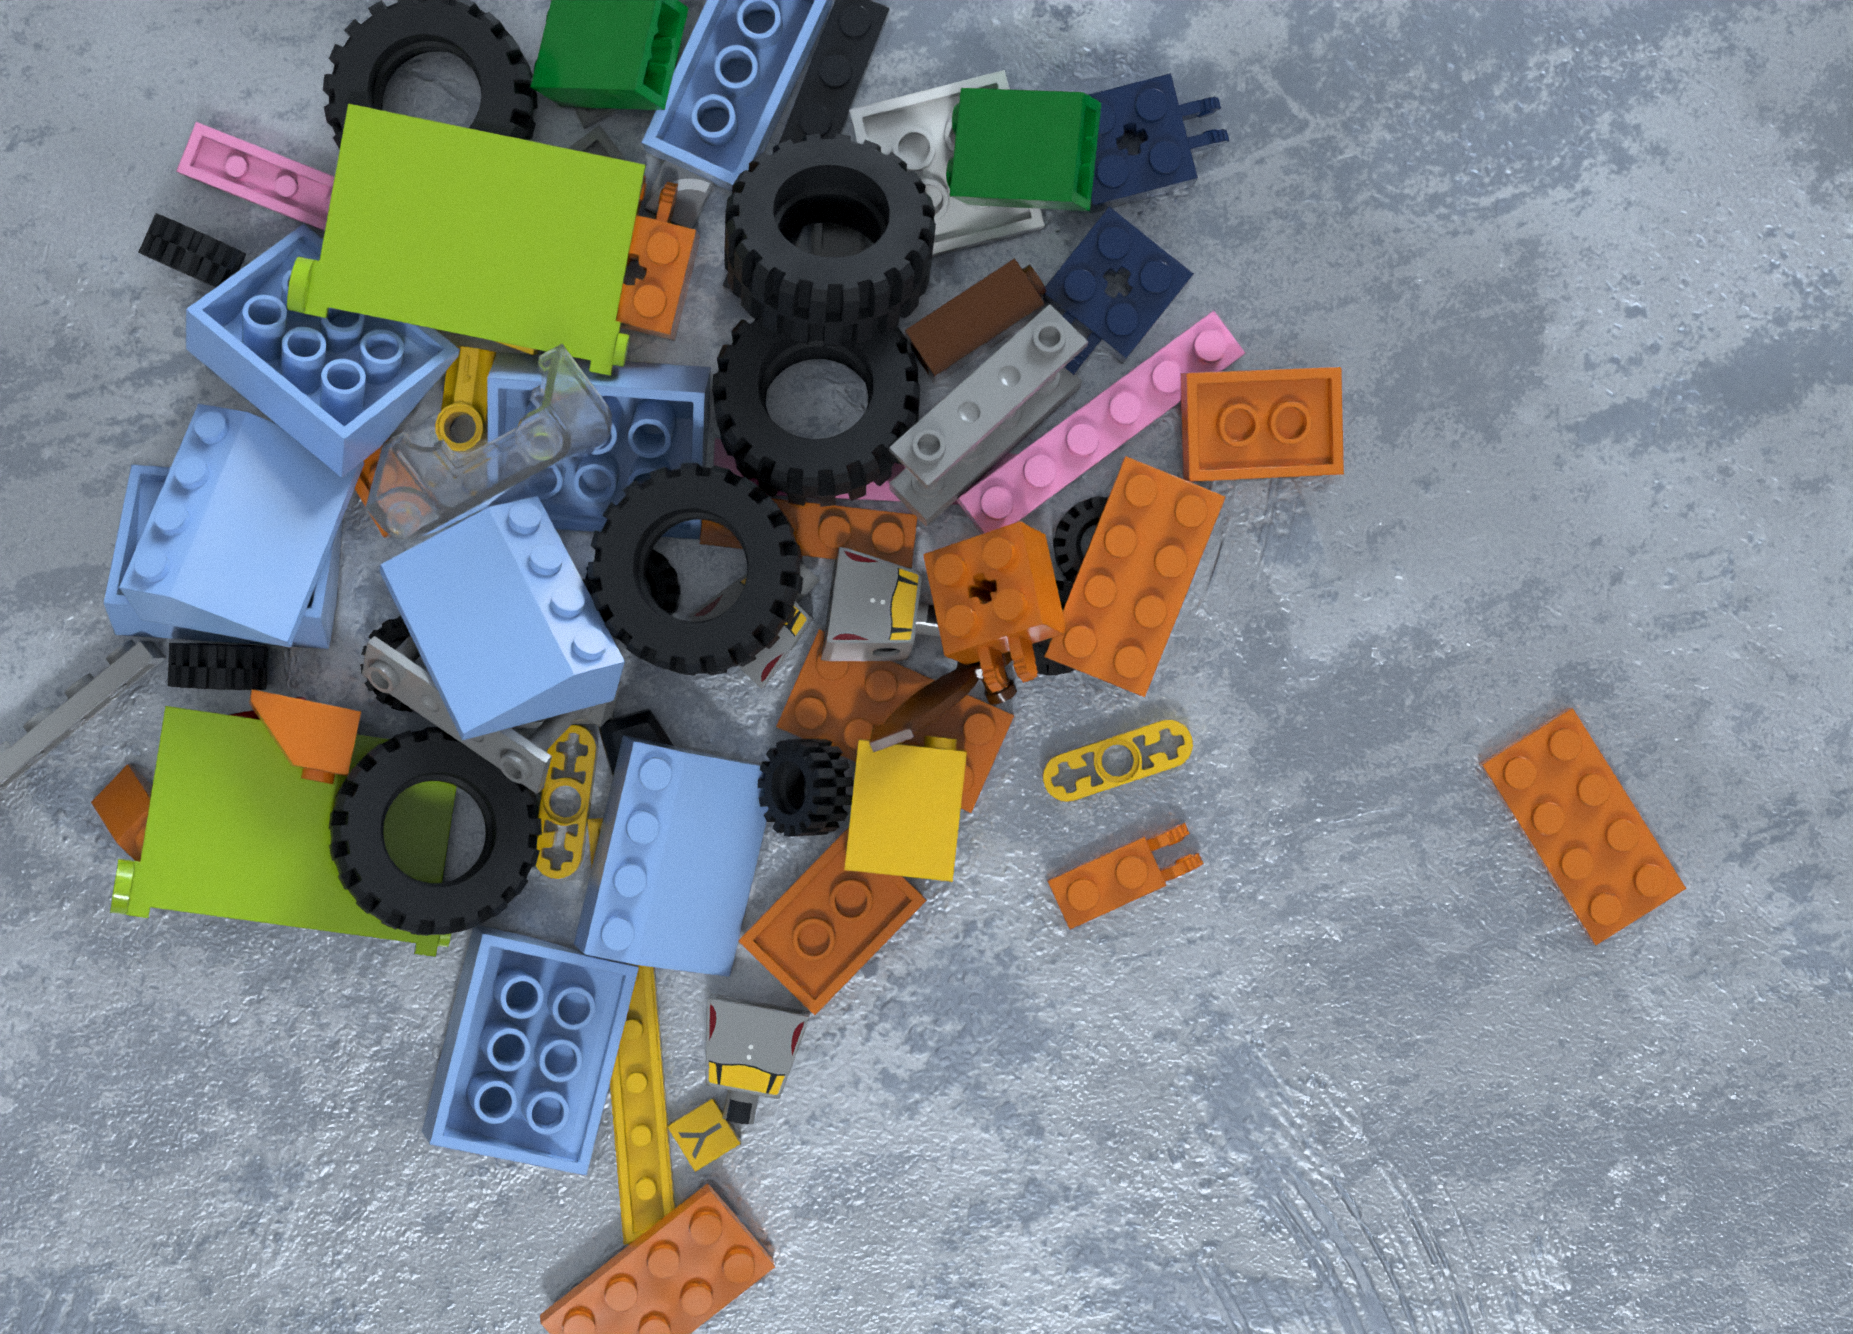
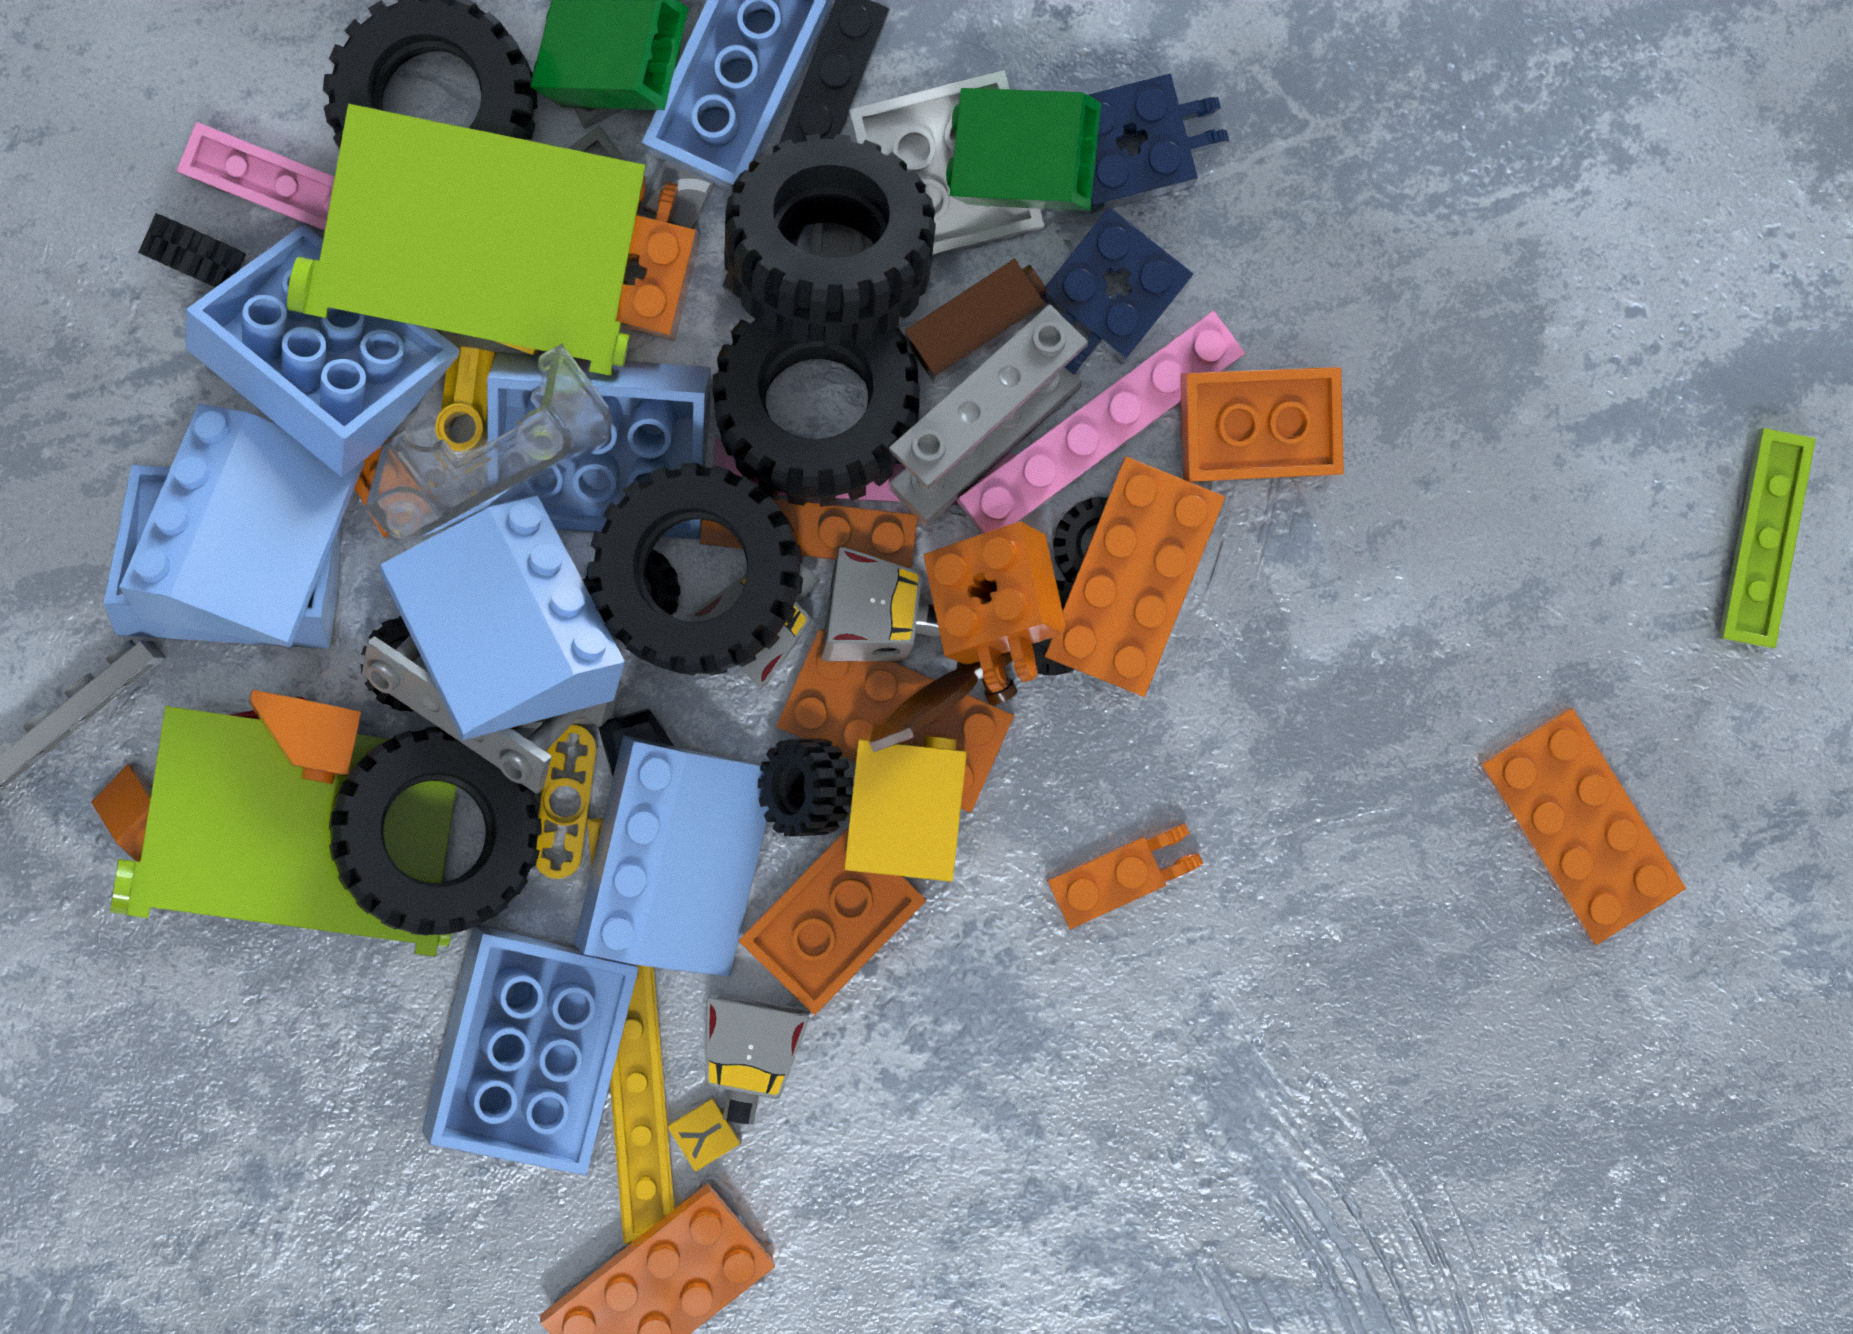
black tyre [167,643,268,690] -> none
yellow beam [1042,720,1193,802] -> none
none -> lime plate [1718,428,1816,649]

